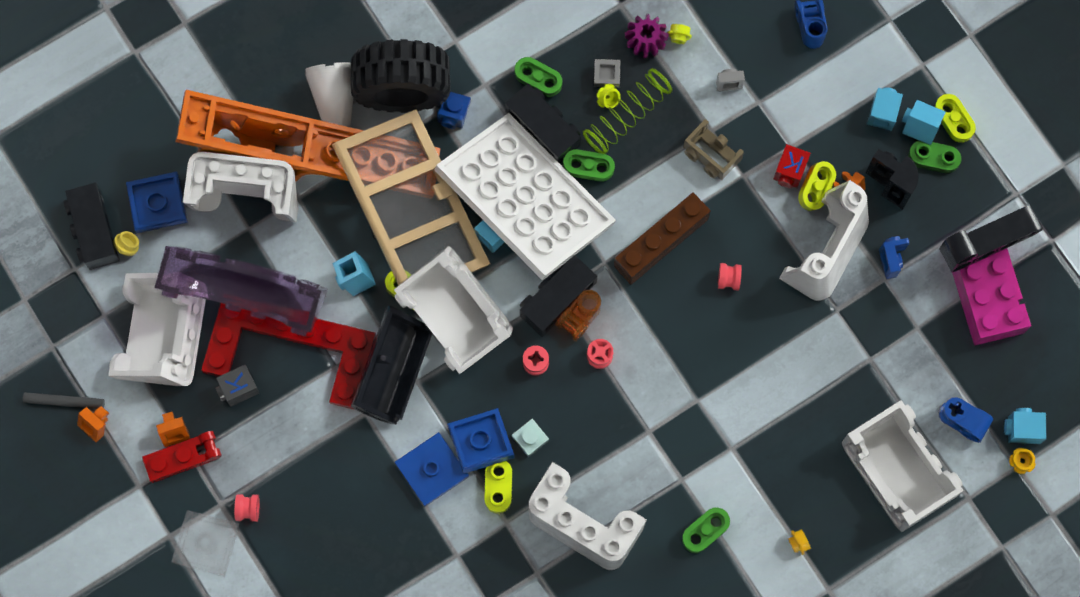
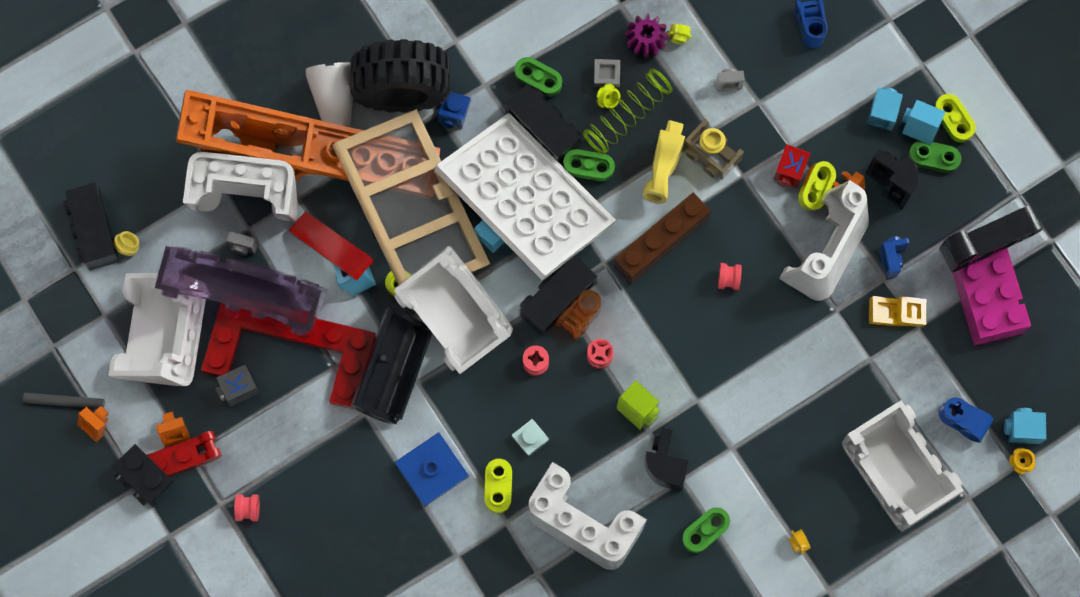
blue plate [126,172,188,233] -> none
clear plate [172,510,240,577] -> none
blue plate [447,408,515,474] -> none
none -> black bracket [112,444,174,507]
none -> light grey plate [226,231,258,256]
none -> red tile [288,211,374,281]
none -> lime brick [617,381,660,430]
none -> light yellow hips [642,120,685,204]
none -> black brick [644,428,689,491]
none -> light yellow plate [699,128,726,154]
none -> yellow slope [869,296,926,326]

